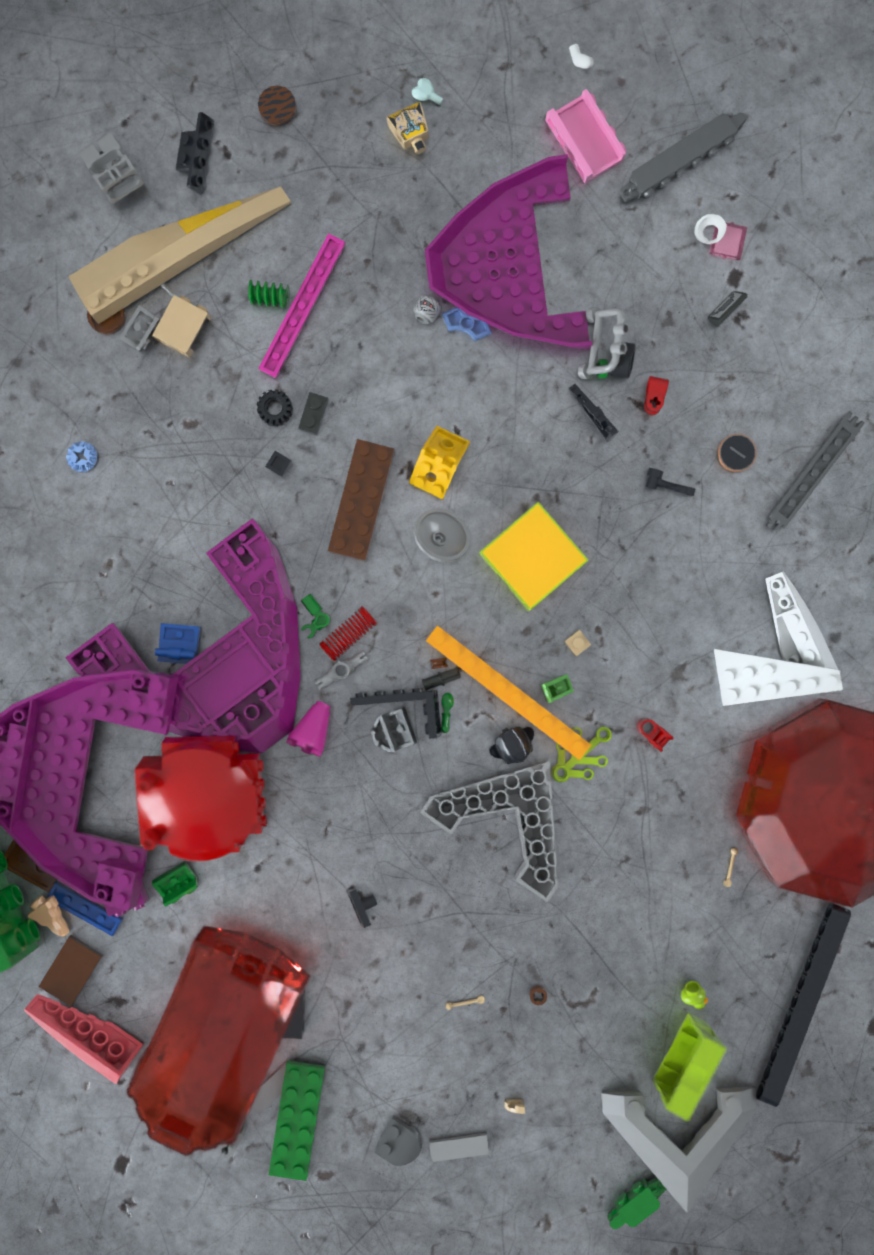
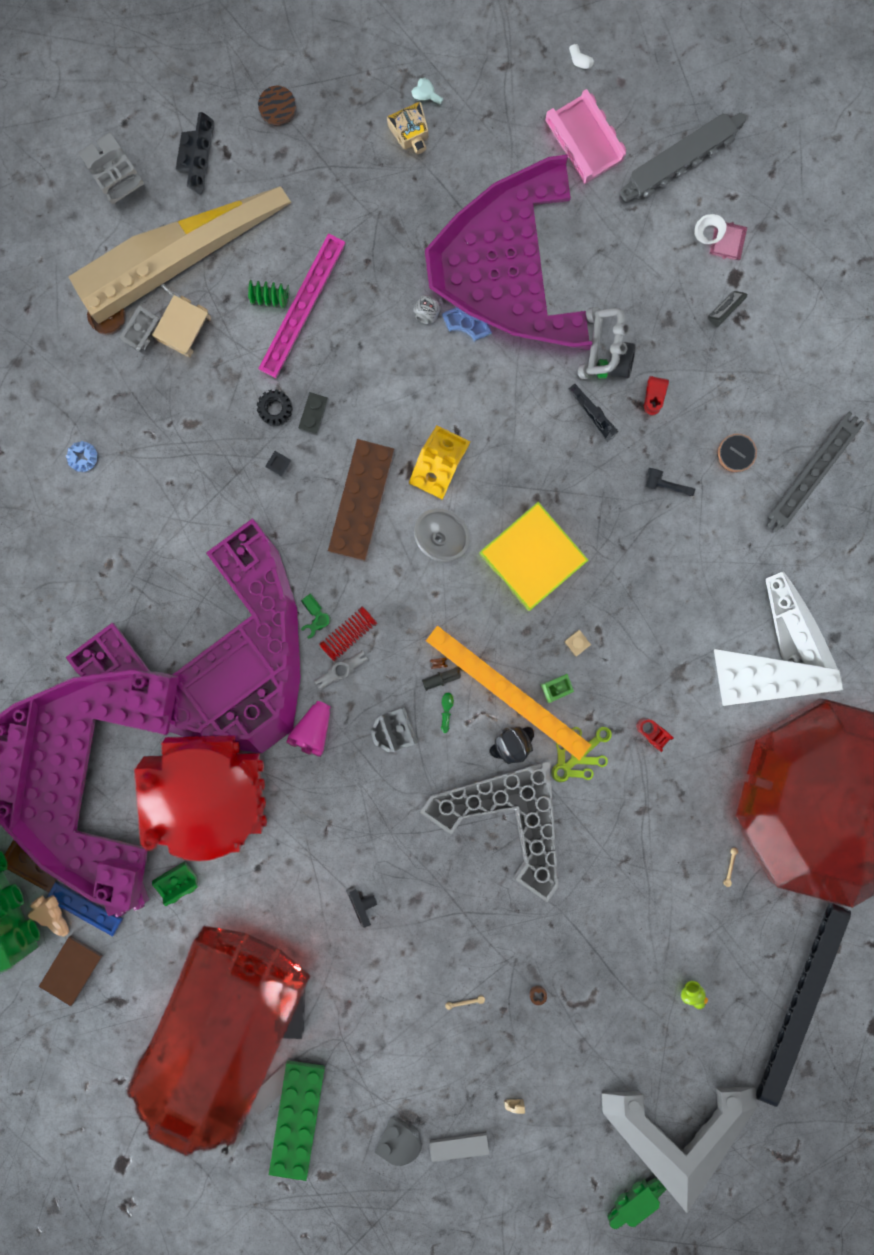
coral wedge [24,994,143,1084] -> none
blue plate [155,623,201,664] -> none
black bracket [350,688,442,739] -> none
lime tile [652,1013,726,1121] -> none

